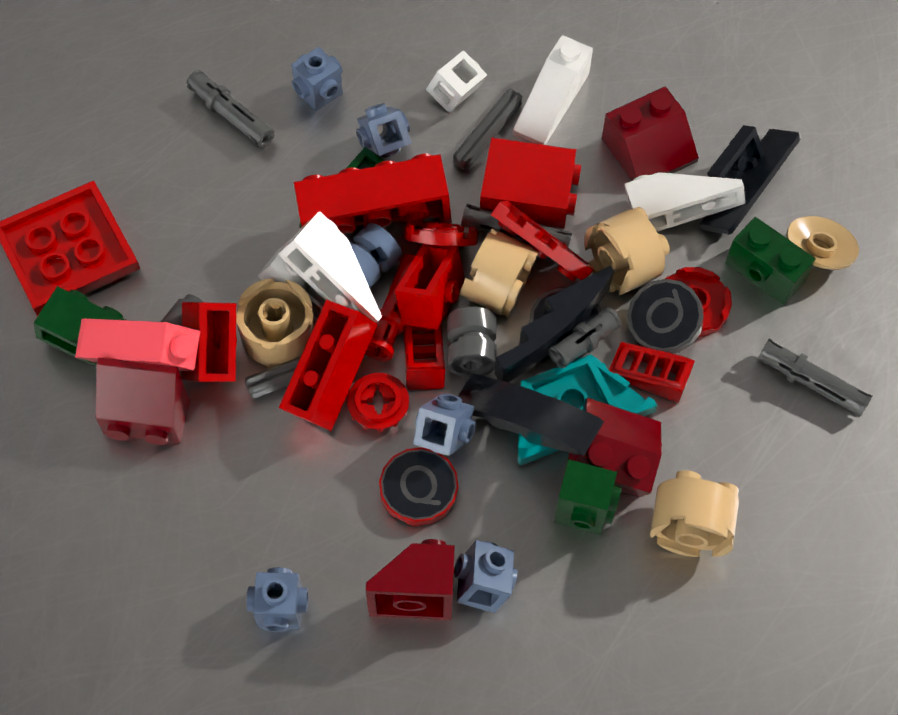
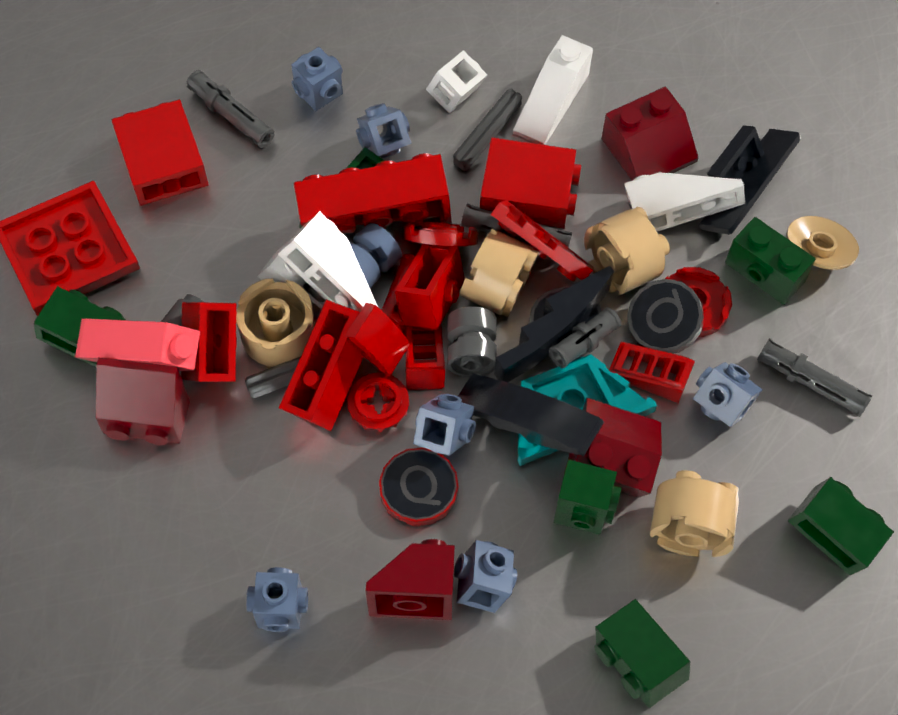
none -> red brick [111,99,209,206]
none -> red slope [345,303,410,376]
none -> dark green brick [594,599,691,708]
none -> sand blue brick [693,362,763,427]
none -> dark green brick [788,477,894,575]

